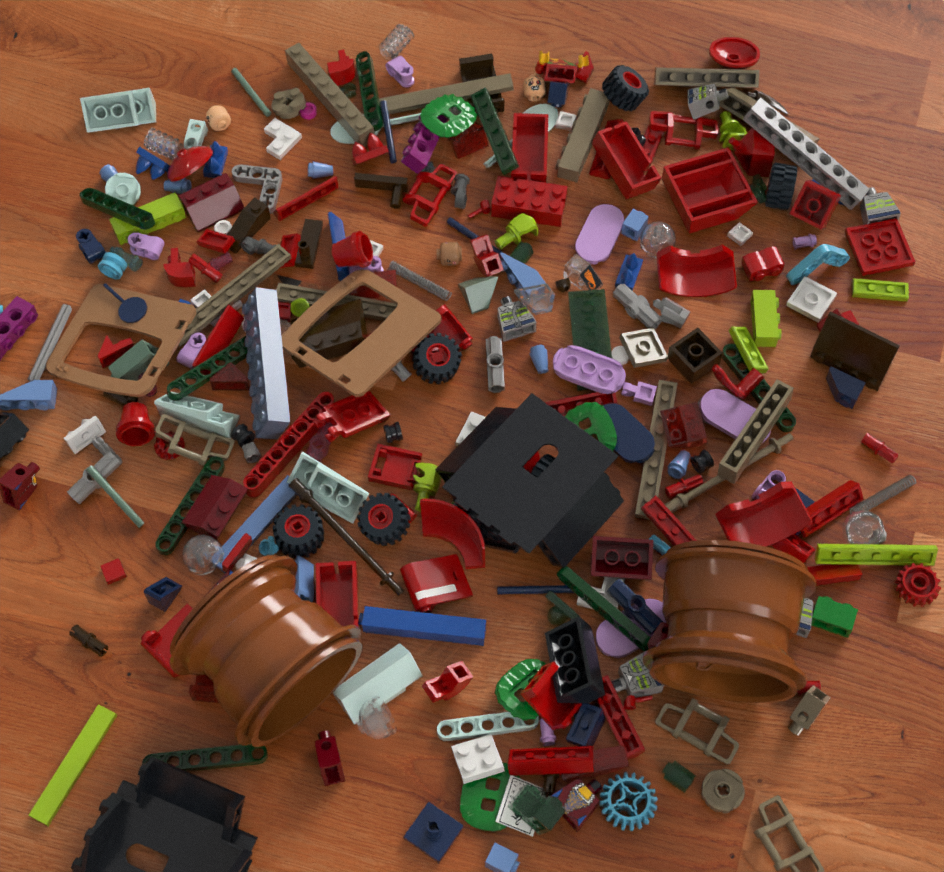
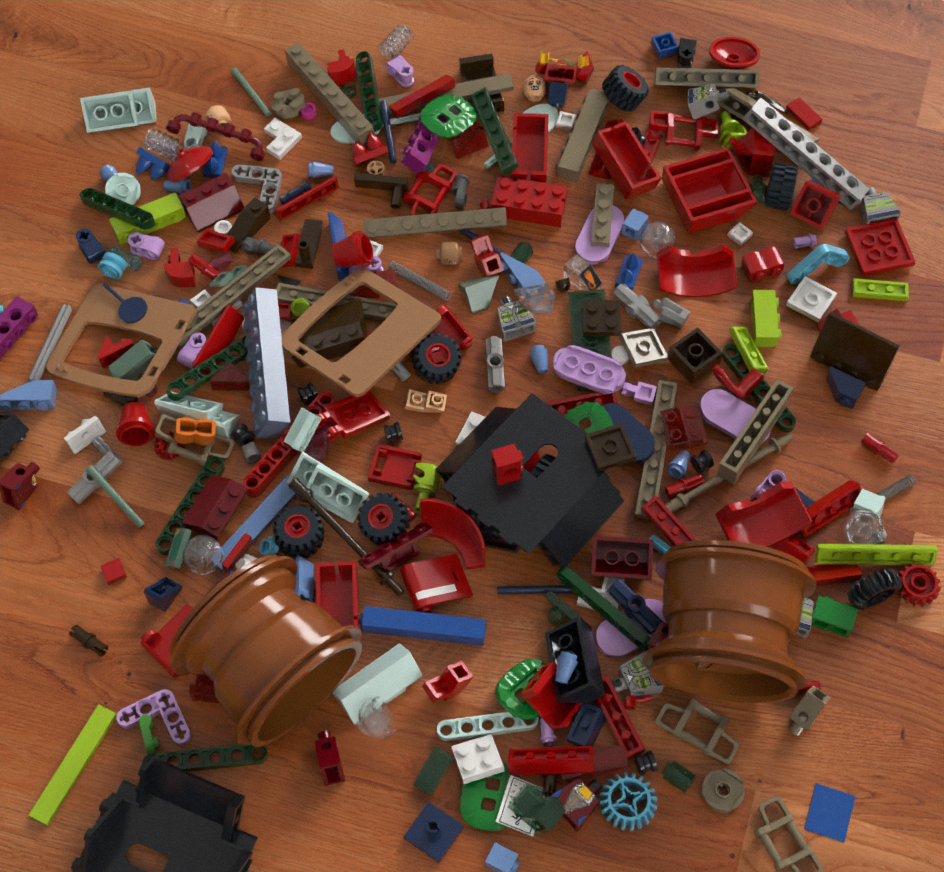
lime piece [494,213,538,250] -> none
none -> lavender beam [116,689,192,746]
none -> bright green plate [139,714,159,755]
none -> sand green tile [165,528,191,569]
none -> dark red bar [166,112,265,161]
none -> orange brick [174,417,216,445]
none -> sand green slope [209,265,248,287]
none -> dark blue axle [279,181,312,205]
none -> light aqua panel [284,407,322,452]
none -> black wheel [297,382,318,406]
none -> dark red bracket [358,523,434,573]
none -> dark tan plate [363,207,507,238]
none -> medium nougat wheel [367,161,385,176]
none -> red slope [388,74,456,119]
none -> light nougat slope [405,389,447,413]
none -> clear green slope [413,746,454,796]
none -> red brick [491,443,523,486]
none -> medium blue cone [555,651,578,684]
none -> dark brown plate [583,300,621,336]
none -> dark brown plate [584,423,637,472]
none -> dark tan plate [591,183,614,247]
none -> black wheel [634,750,658,776]
none -> blue piece [651,32,679,59]
none -> black piece [677,38,697,68]
none -> red tile [786,97,822,131]
none -> blue sticker [804,783,856,842]
none -> black gear [847,568,902,610]
none -> light aqua tile [854,489,885,519]

